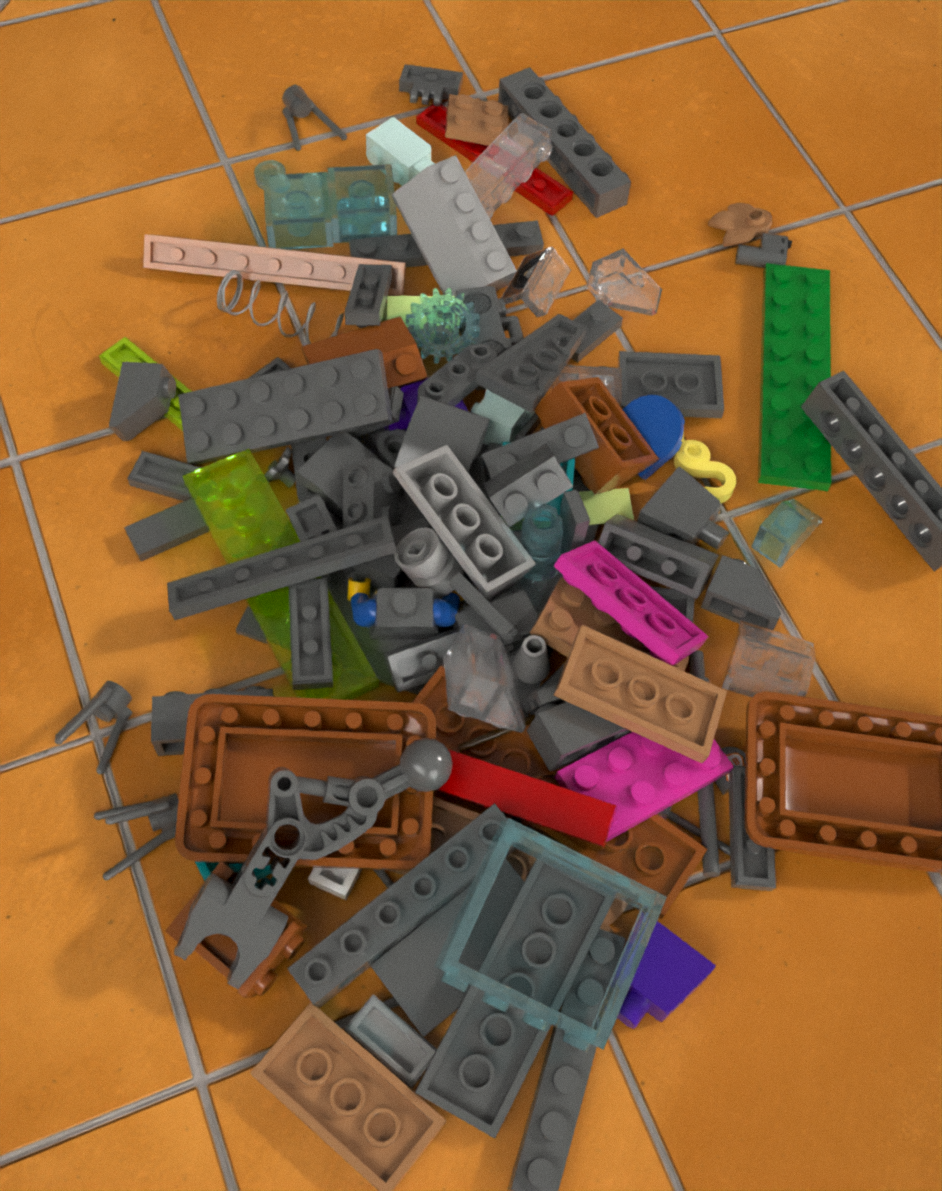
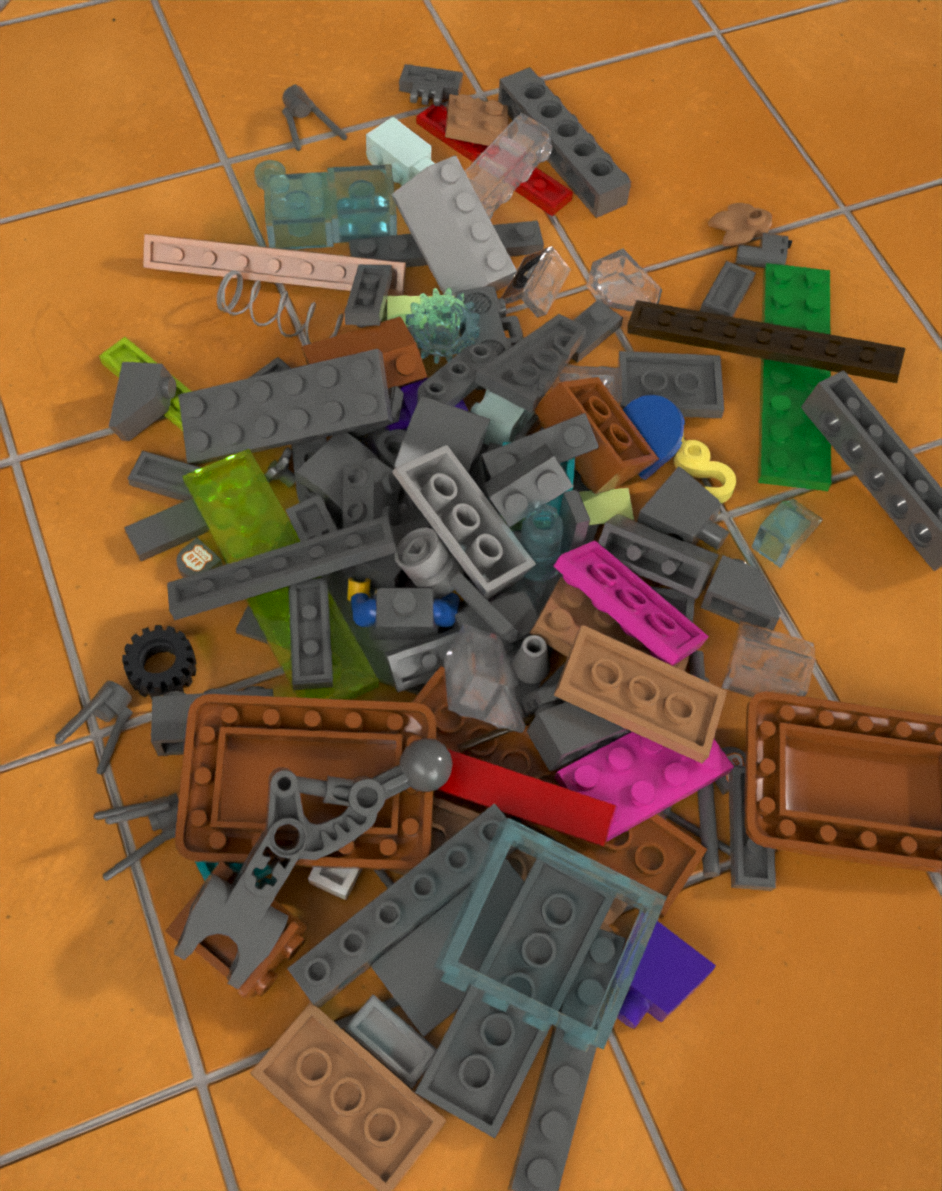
none -> black tyre [122,625,197,699]
none -> tile [176,537,223,578]
none -> dark brown plate [627,300,906,383]
none -> dark grey tile [700,261,756,317]

